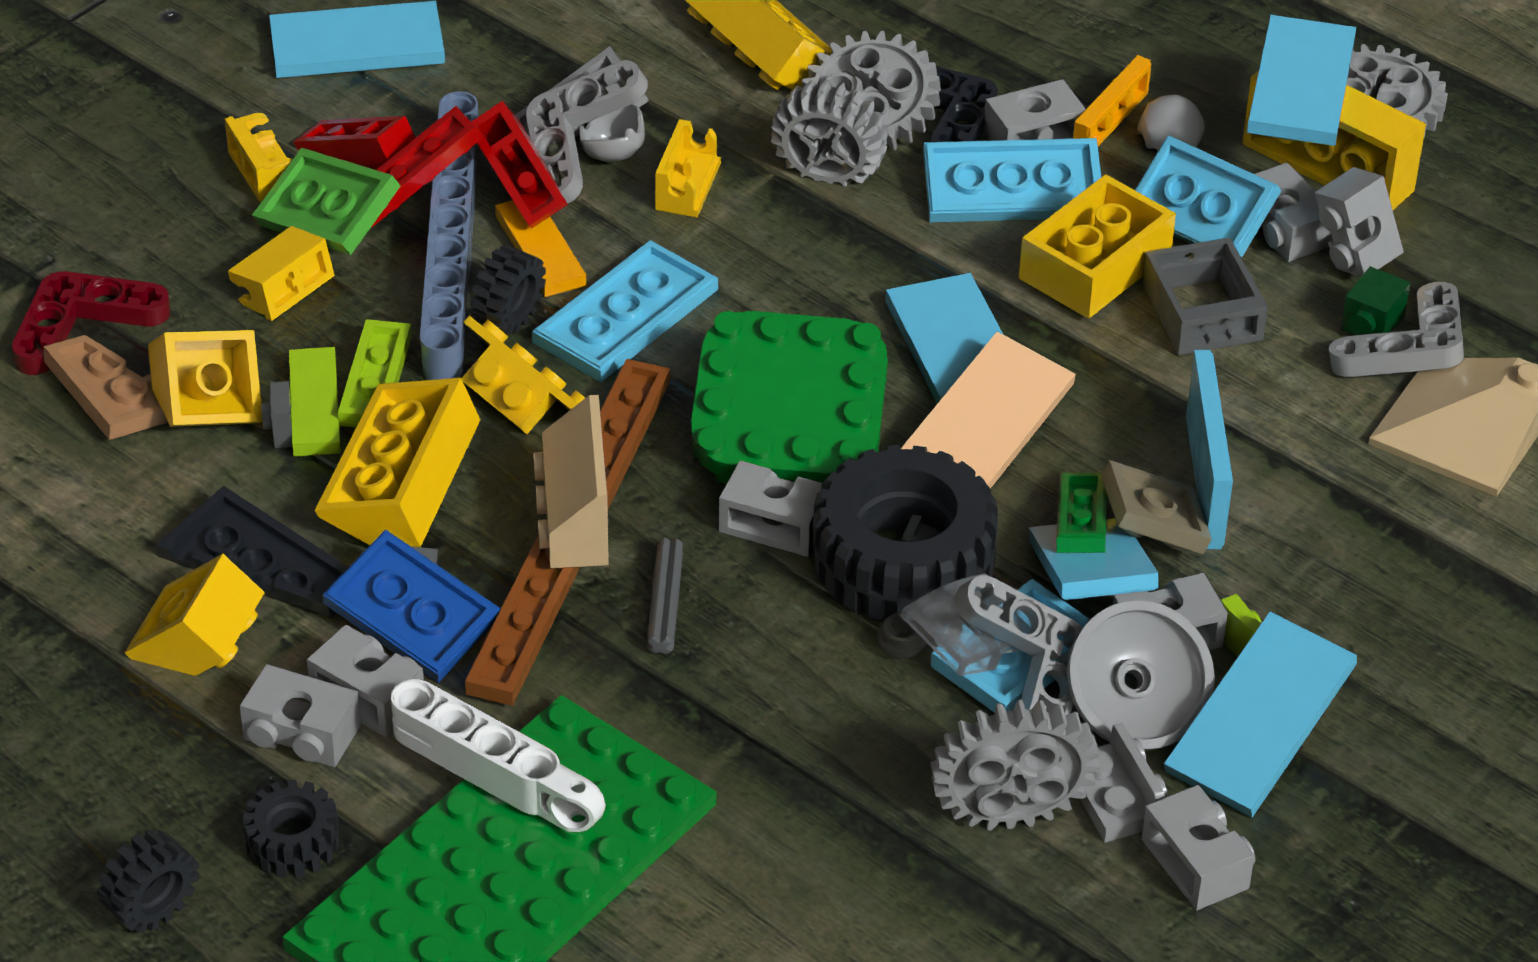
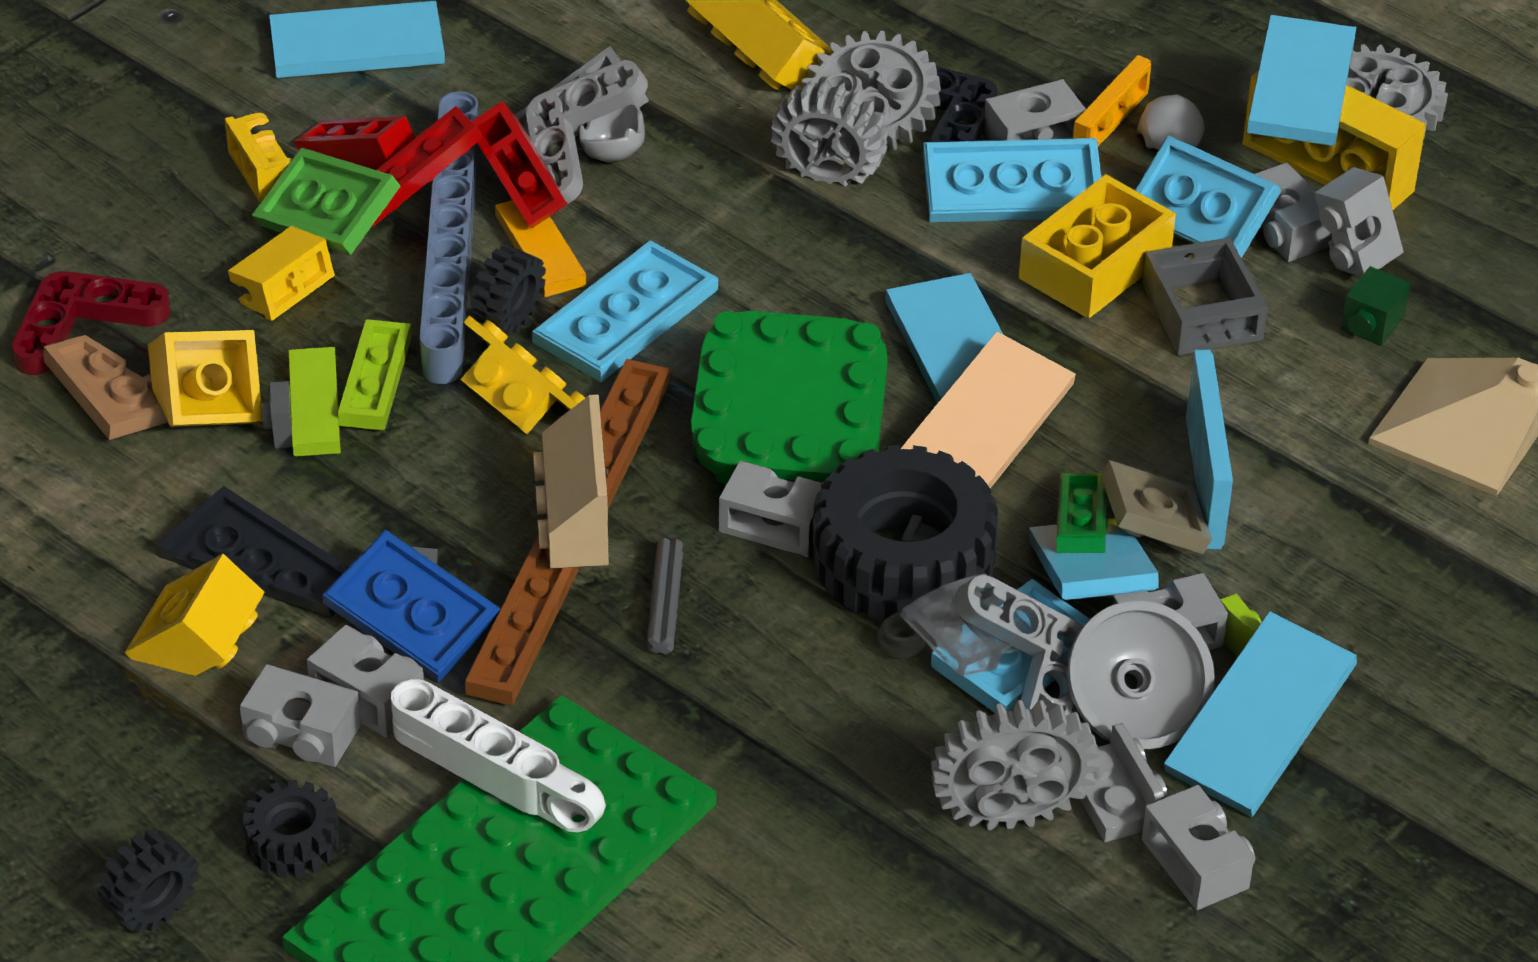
yellow slope [315,378,480,547] -> none
yellow hinge [655,119,721,218] -> none
light grey beam [1329,282,1464,377] -> none

